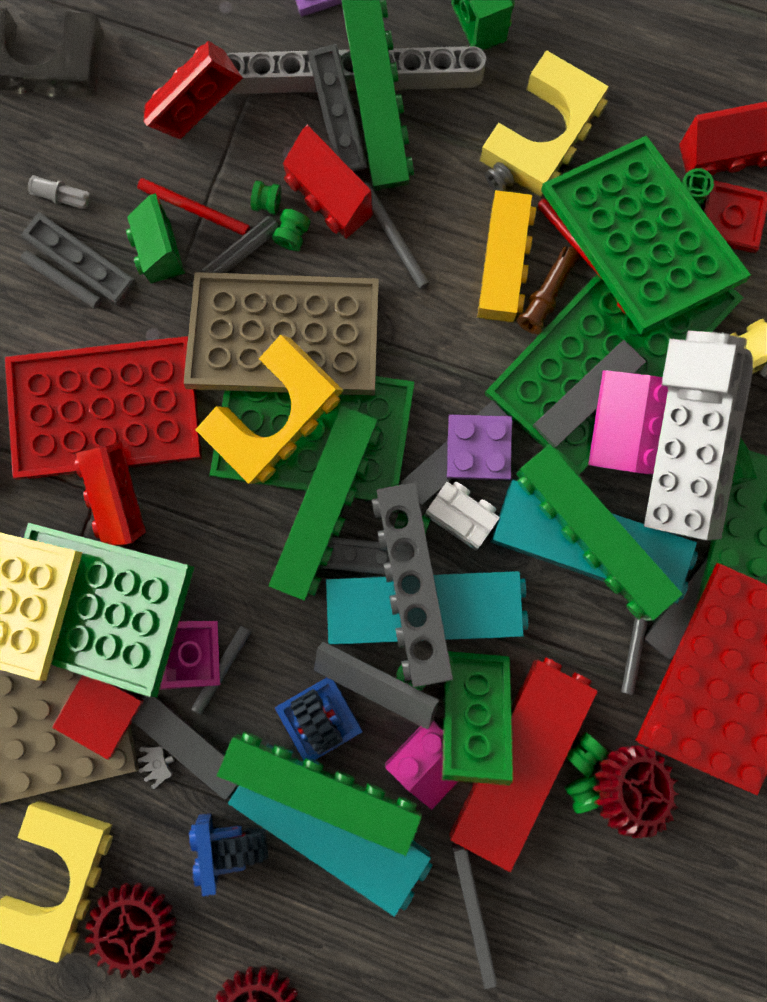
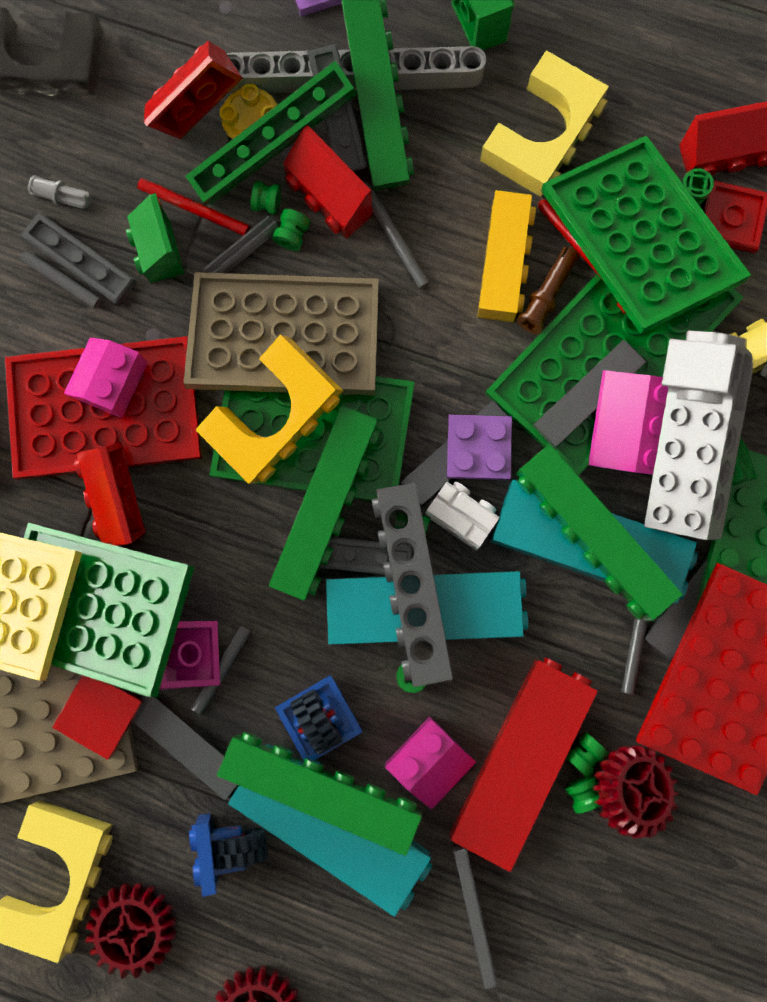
light grey piece [138,745,175,789] -> none
dark grey tile [314,642,439,729] -> none
green plate [442,651,513,785] -> none
dark grey bush [485,162,515,191] -> none
none -> dark pink slope [64,338,148,418]
none -> green brick [185,60,357,205]
none -> yellow dish [219,83,277,139]

